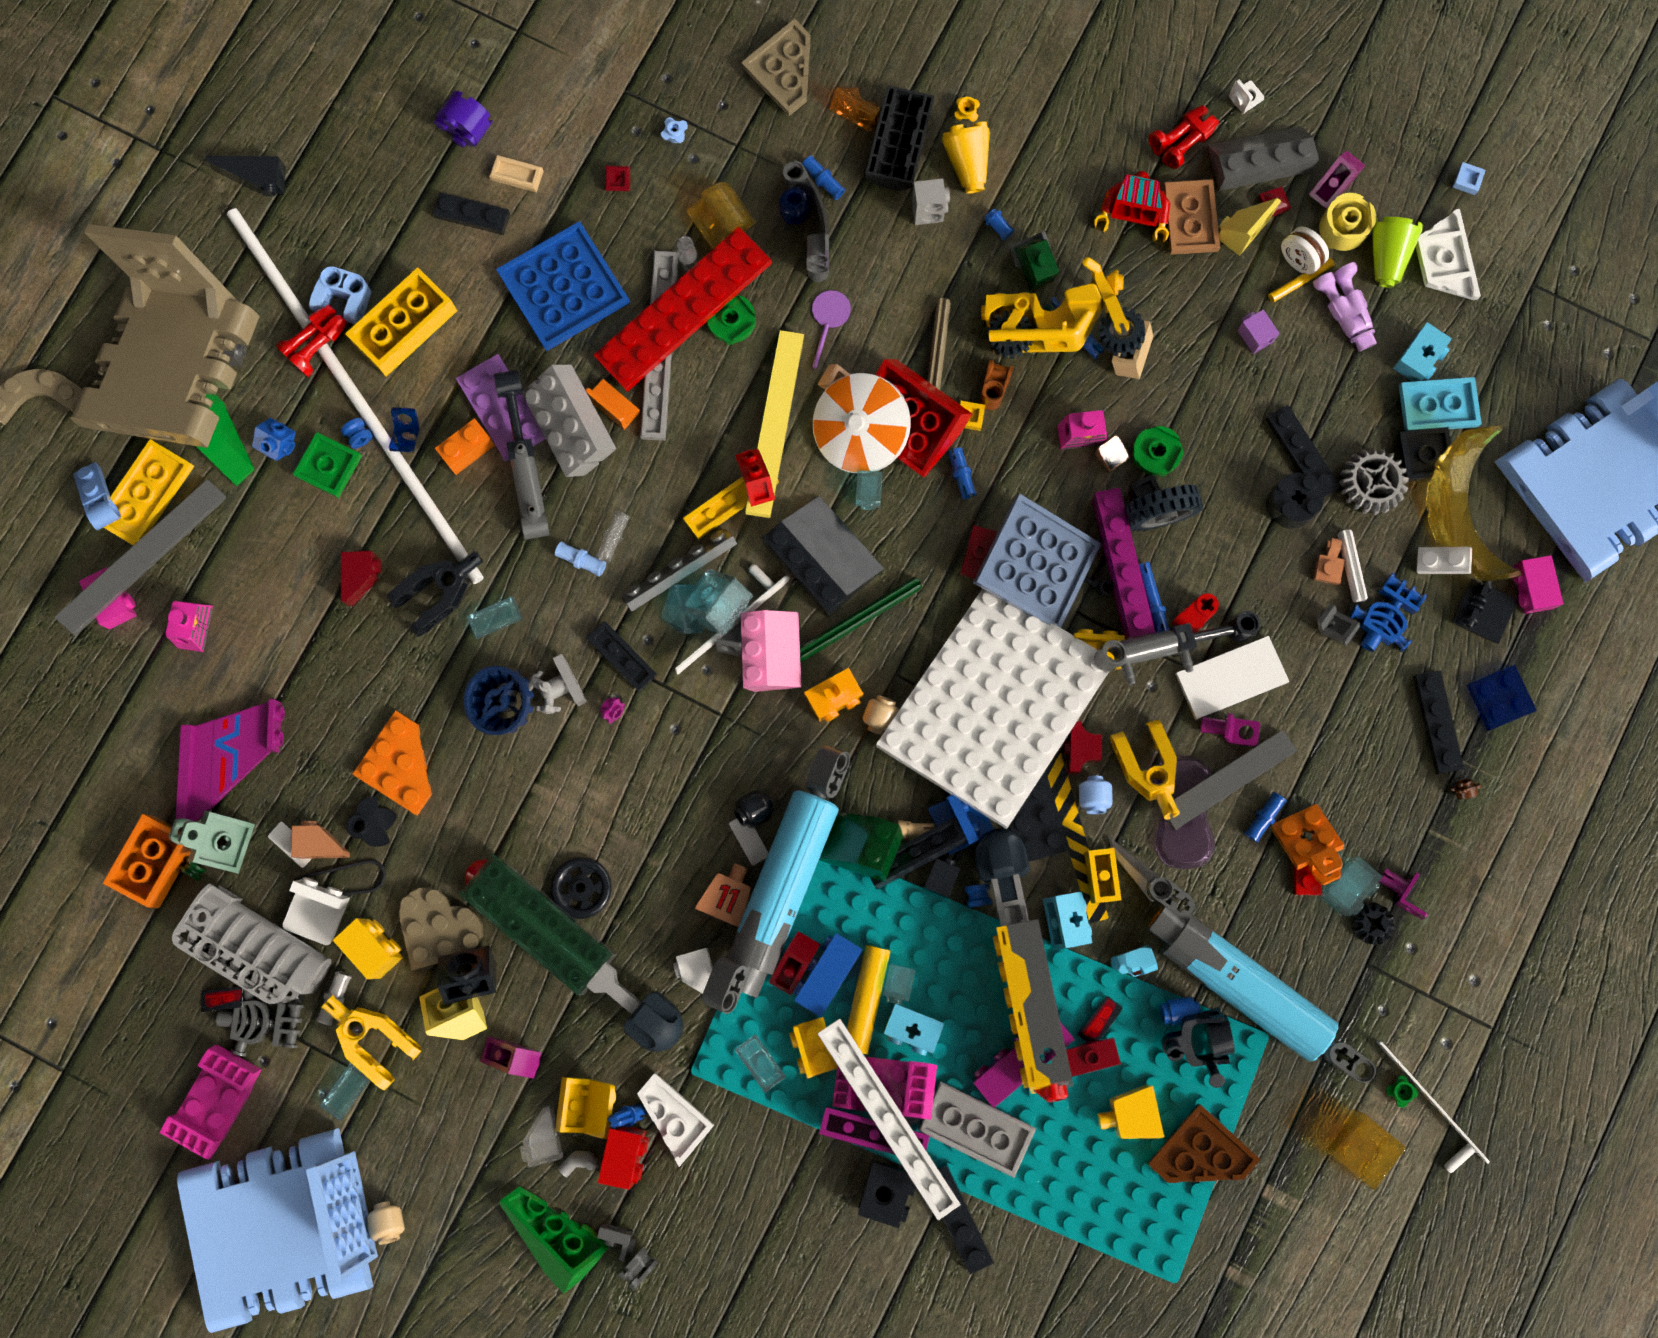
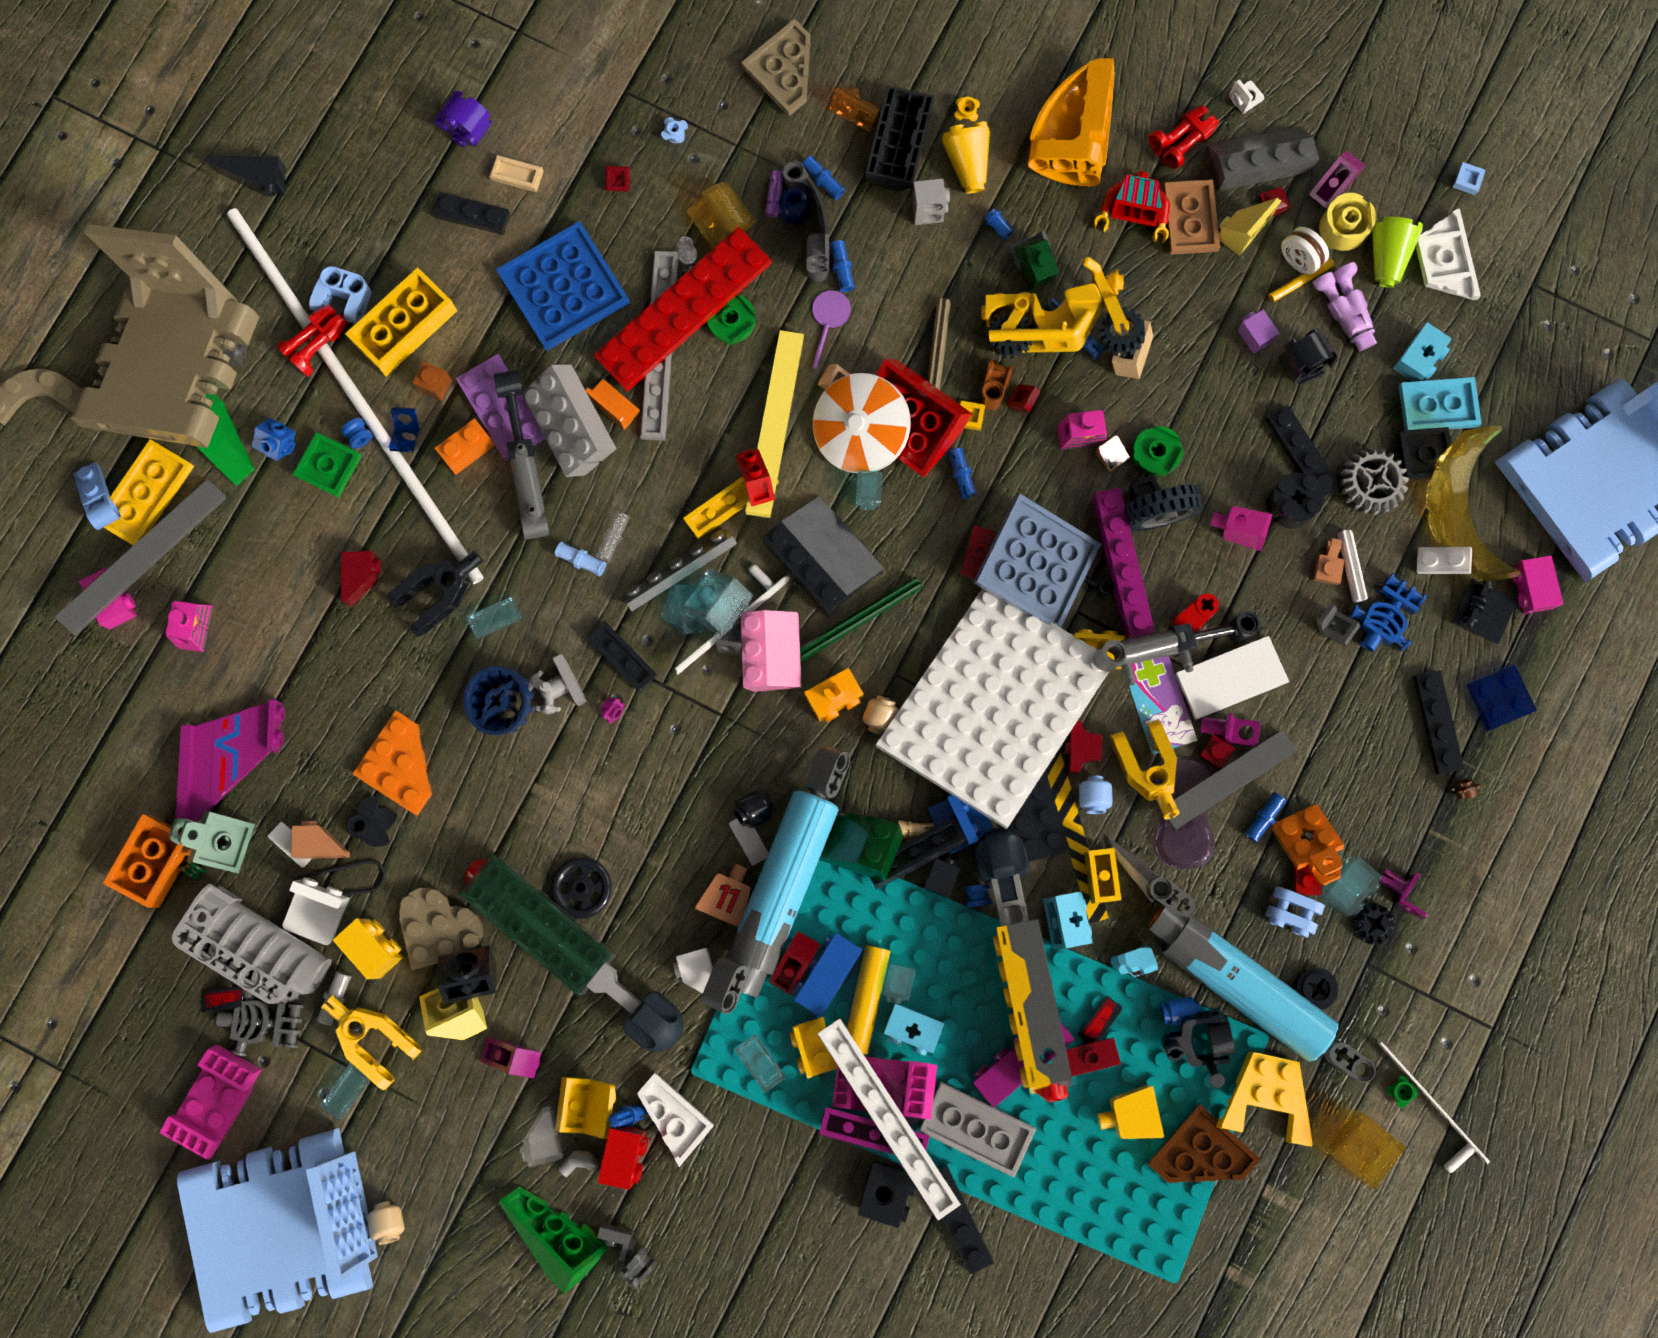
blue pin [1139,562,1169,633] -> none
none -> dark orange brick [413,361,452,402]
none -> medium lavender axle [765,170,783,218]
none -> blue pin [829,240,855,292]
none -> dark red plate [1007,384,1041,413]
none -> light orange panel [1028,58,1114,187]
none -> sticker [1129,656,1197,754]
none -> dark red plate [1198,735,1235,770]
none -> dark pink torso [1211,506,1272,551]
none -> yellow wing [1217,1052,1312,1147]
none -> light blue brick [1265,886,1325,938]
none -> black brick [1279,328,1339,385]
none -> black gear [1295,968,1338,1010]

